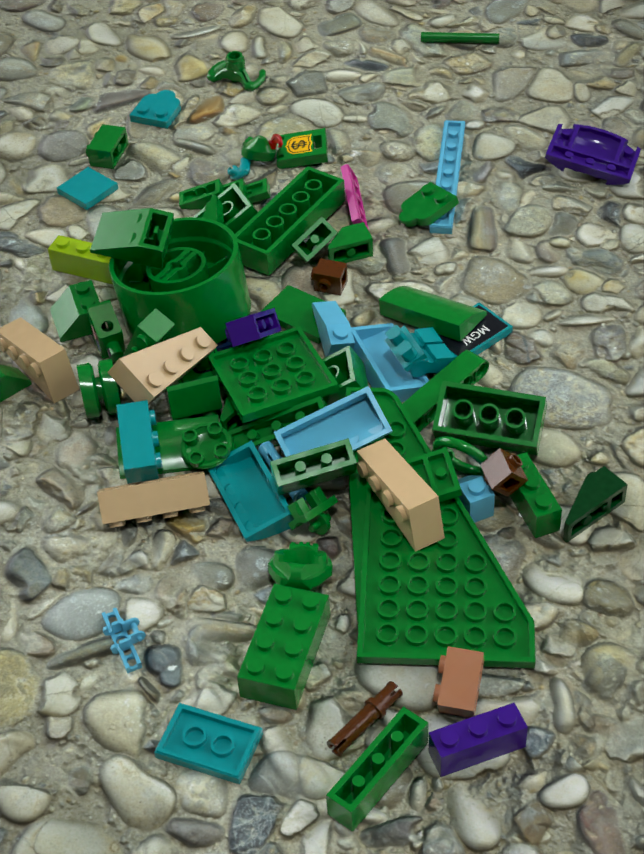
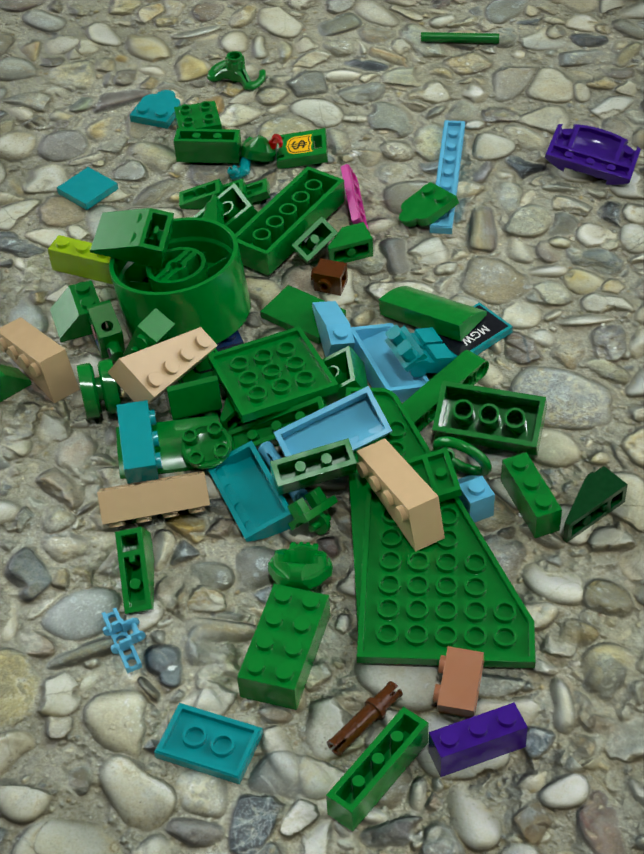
green brick [86,124,129,169] -> none
dark purple brick [225,308,282,347] -> none
reddish brown brick [480,448,528,497] -> none
none -> green slope [115,527,154,615]
none -> green brick [174,101,222,129]
none -> green brick [174,128,242,164]

